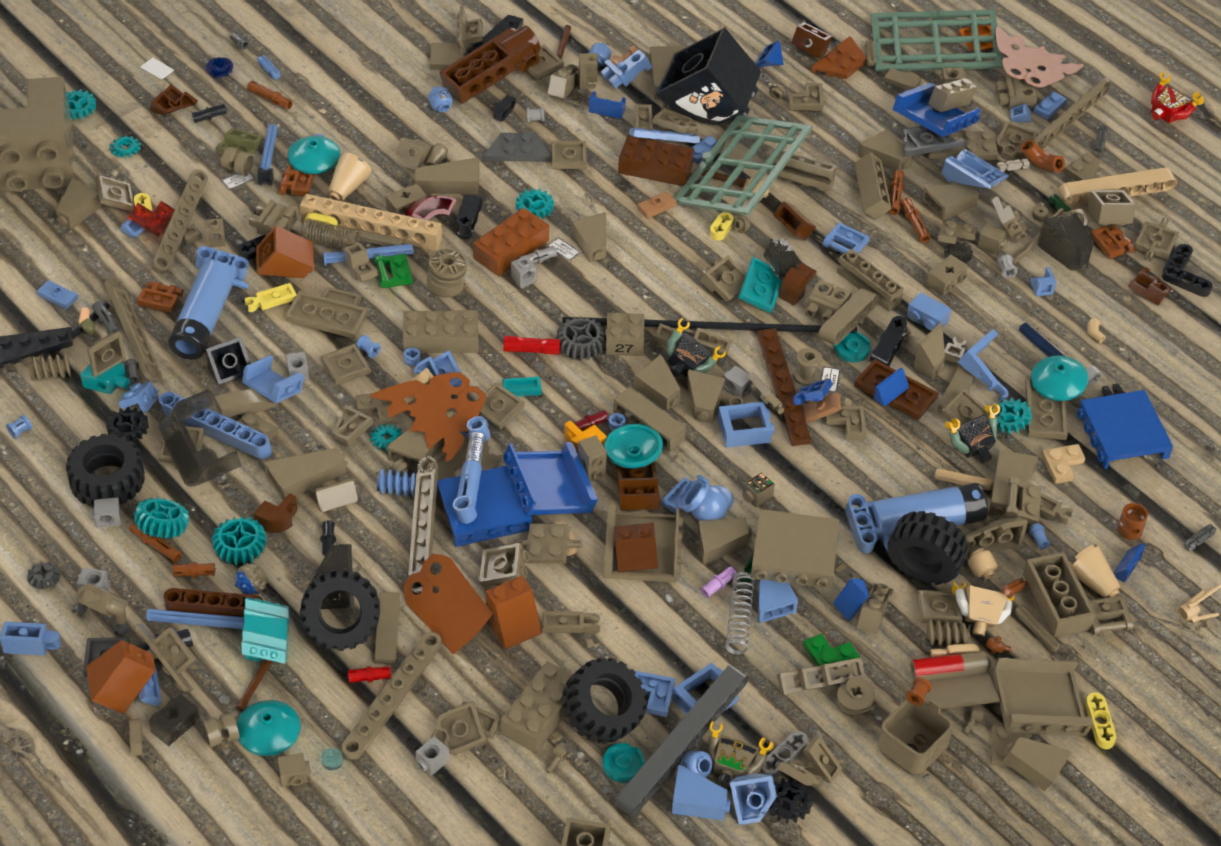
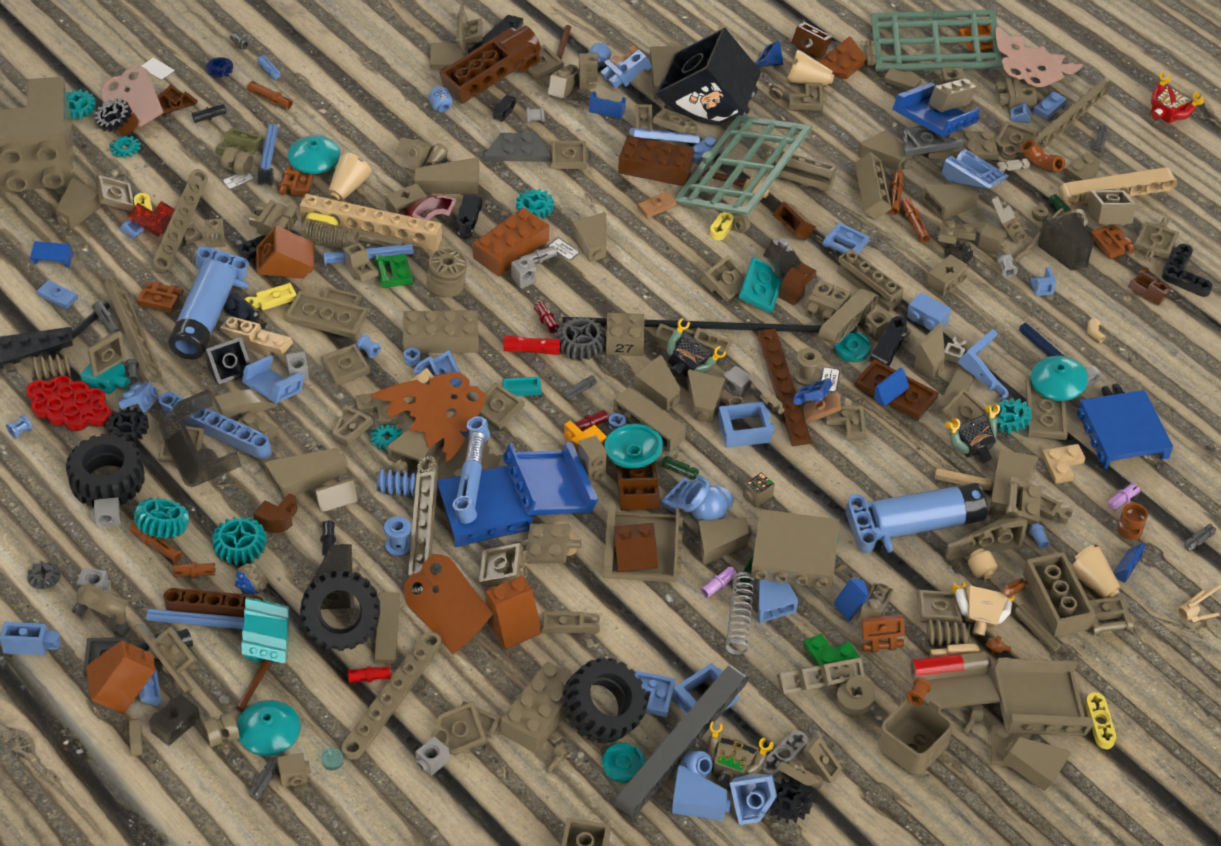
olive arm [79,308,95,335] -> none
black tyre [887,511,969,585] -> none
none -> red plate [26,376,112,431]
none -> blue hinge [30,241,74,267]
none -> black gear [94,98,132,132]
none -> piece [101,66,164,136]
none -> tan slope [220,316,293,356]
none -> black hinge [223,292,267,329]
none -> dark grey axle [249,761,278,800]
none -> medium blue hose [383,516,412,556]
none -> dark red pin [534,301,559,334]
none -> dark grey axle [563,375,597,400]
none -> dark green axle [662,456,699,480]
none -> tan cone [786,50,835,87]
none -> dark orange plate [862,614,905,653]
none -> dark tan brick [864,308,893,340]
none -> lavender axle [1107,483,1140,510]

